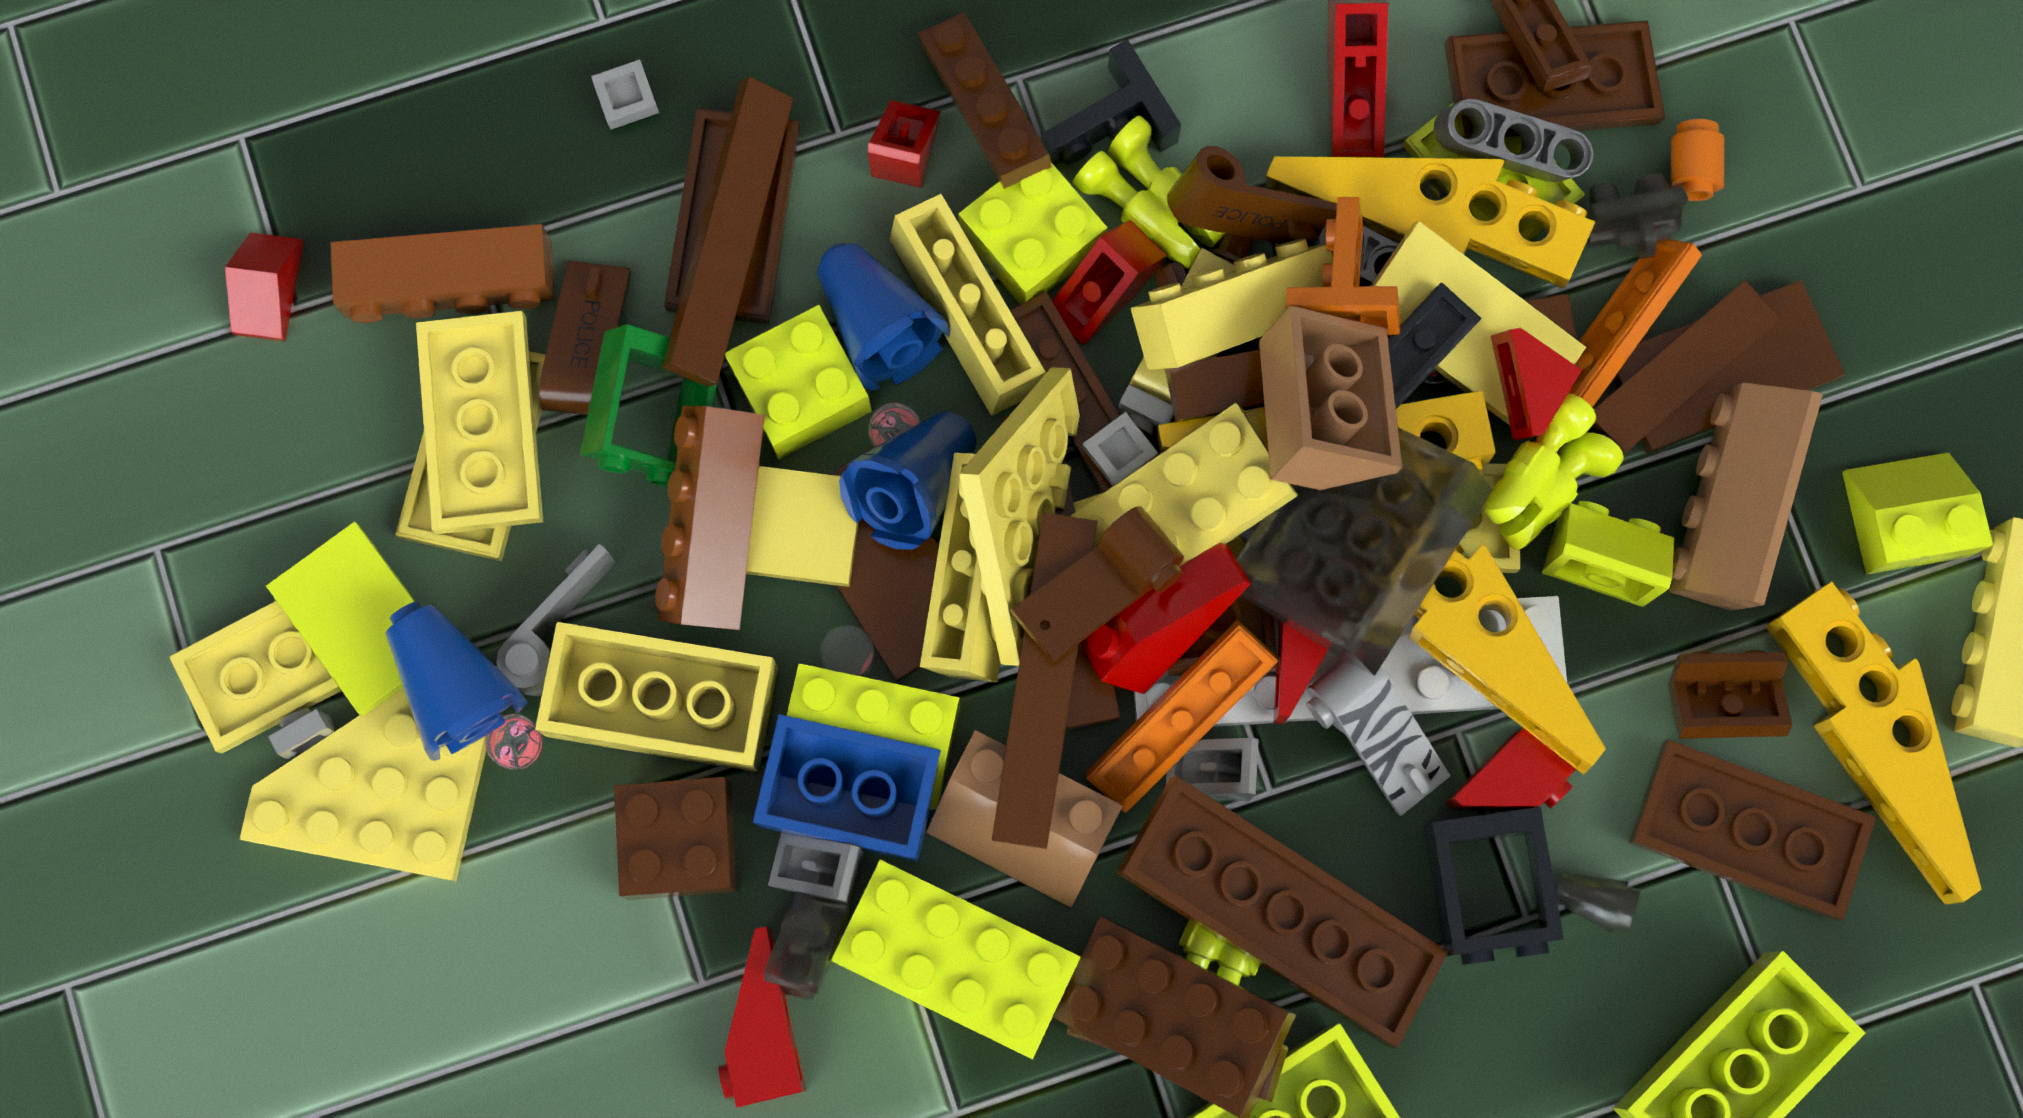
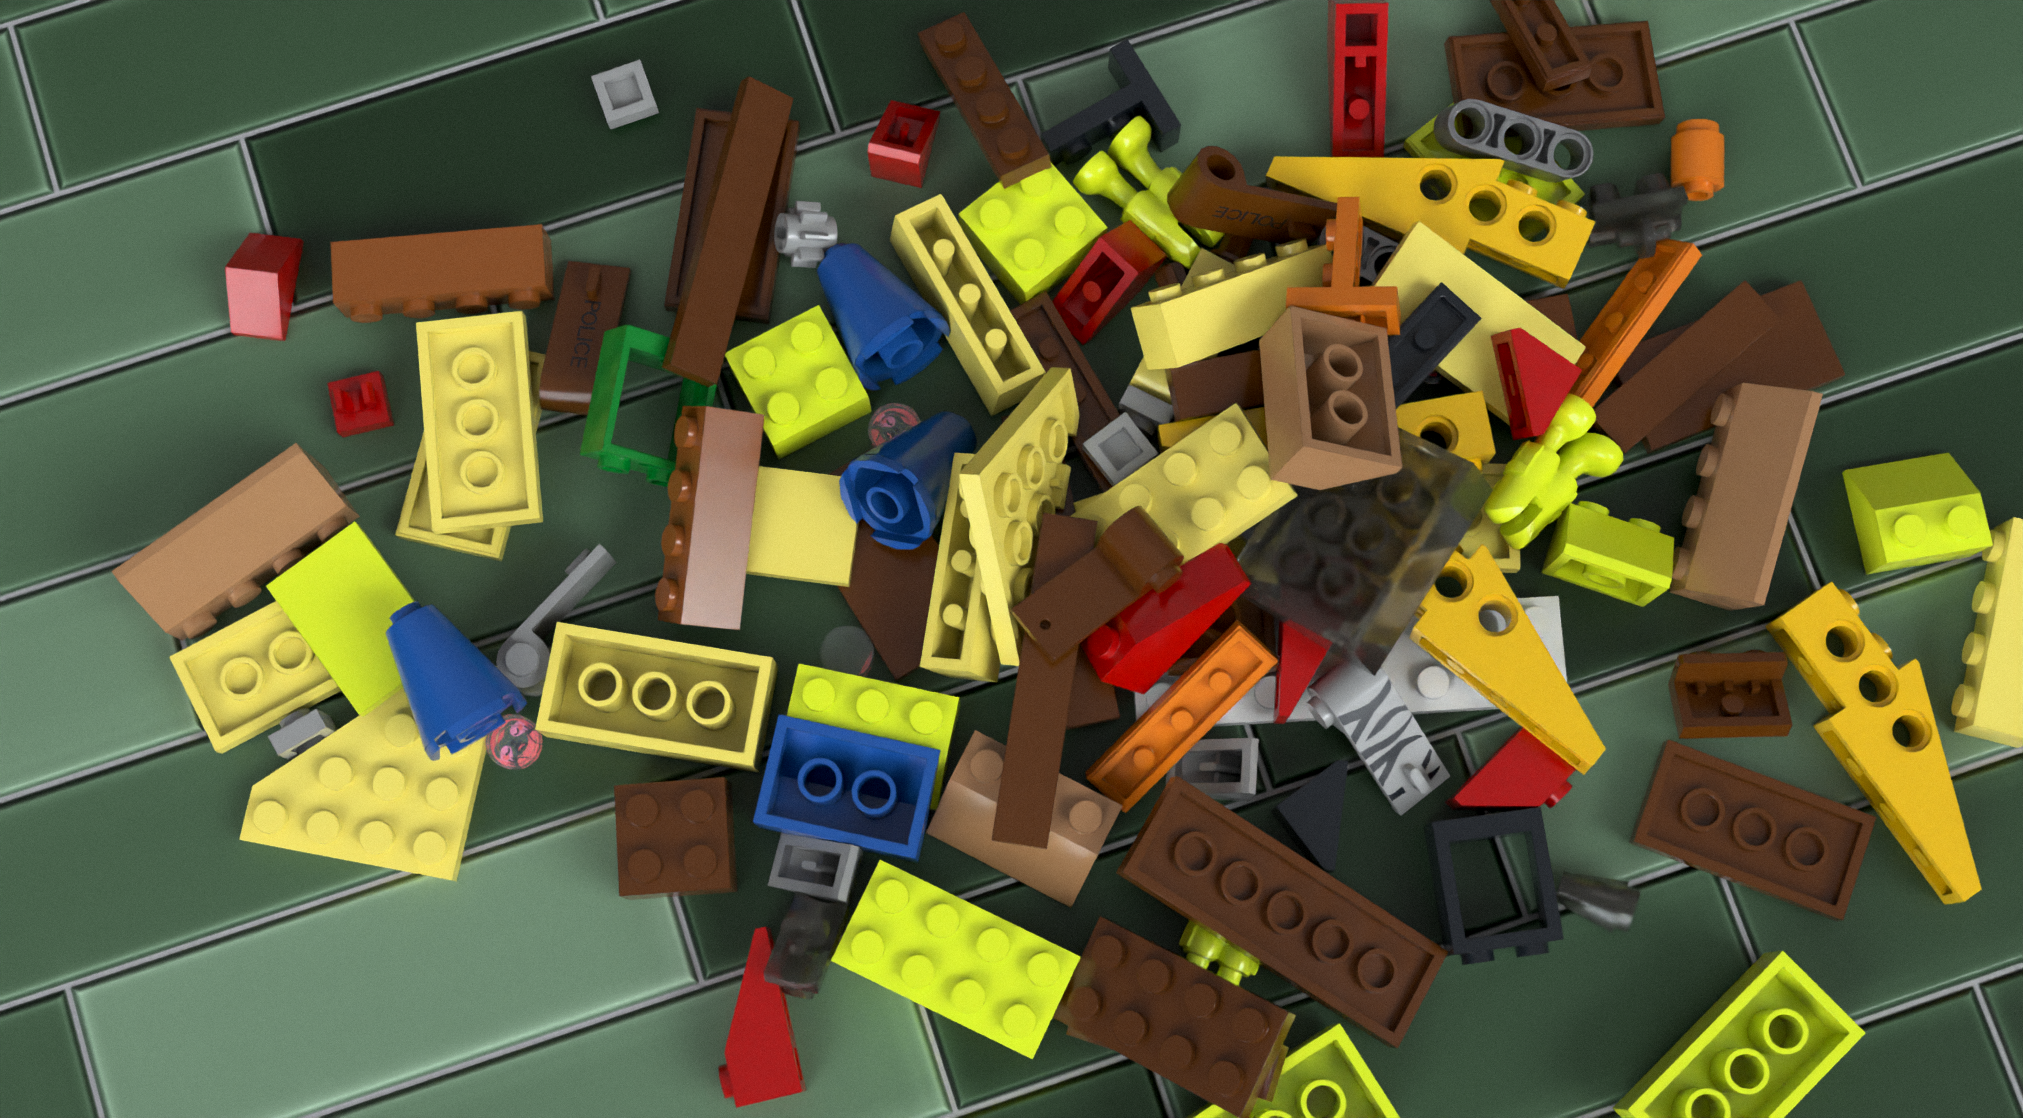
none -> medium nougat slope [112,443,360,641]
none -> red tile [327,371,394,438]
none -> light grey gear [774,201,837,268]
none -> black slope [1271,760,1348,874]

